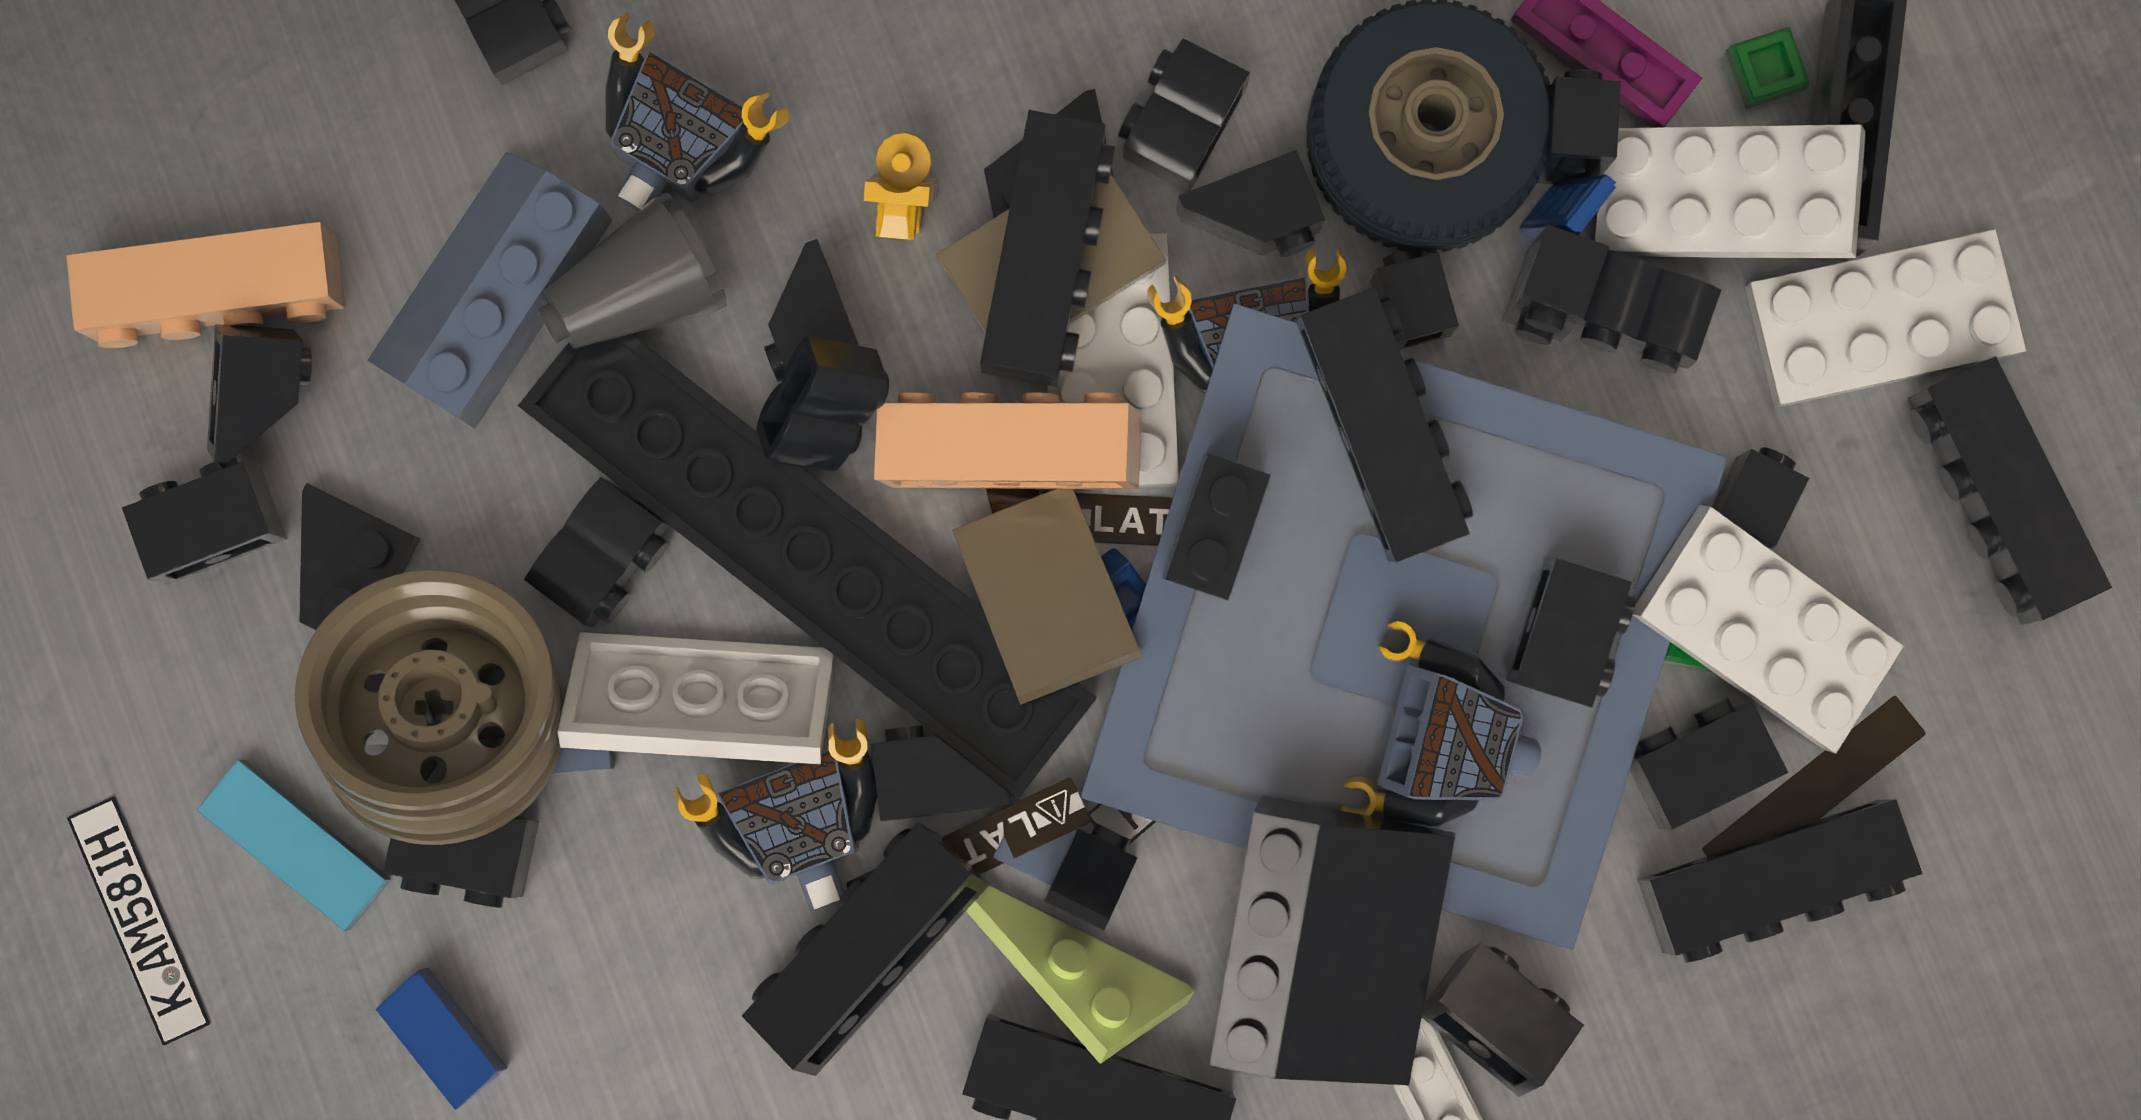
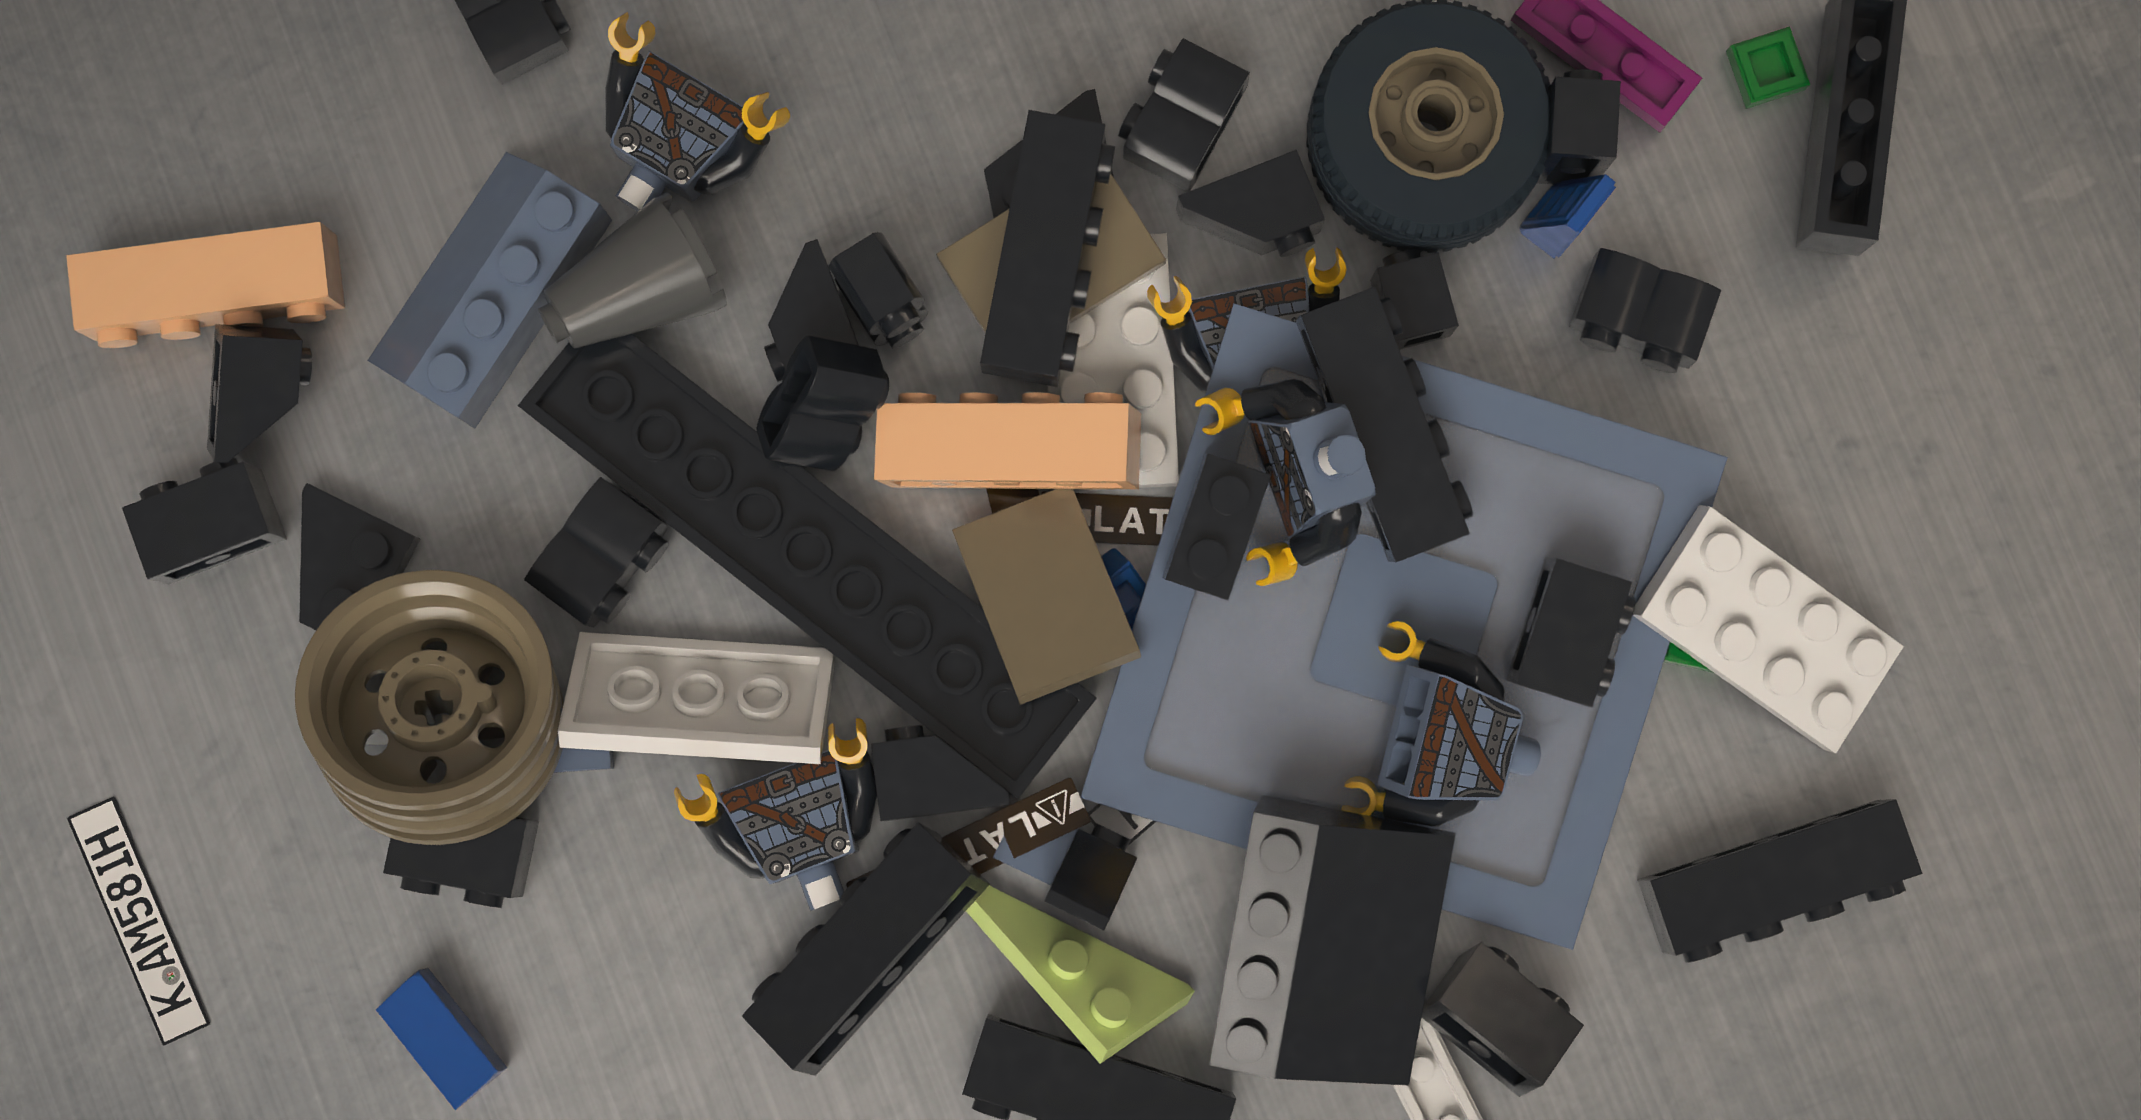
medium azure tile [197,760,391,931] -> none
yellow hips [864,132,938,240] -> none
black brick [1502,224,1609,345] -> none
white plate [1595,125,1866,258] -> none
black brick [1629,698,1789,830] -> none
dark brown sticker [1702,696,1926,856] -> none
black brick [1712,447,1809,549] -> none
white plate [1745,229,2026,408] -> none
black brick [1908,356,2112,625] -> none
none -> black brick [829,232,928,349]
none -> torso [1195,379,1375,586]

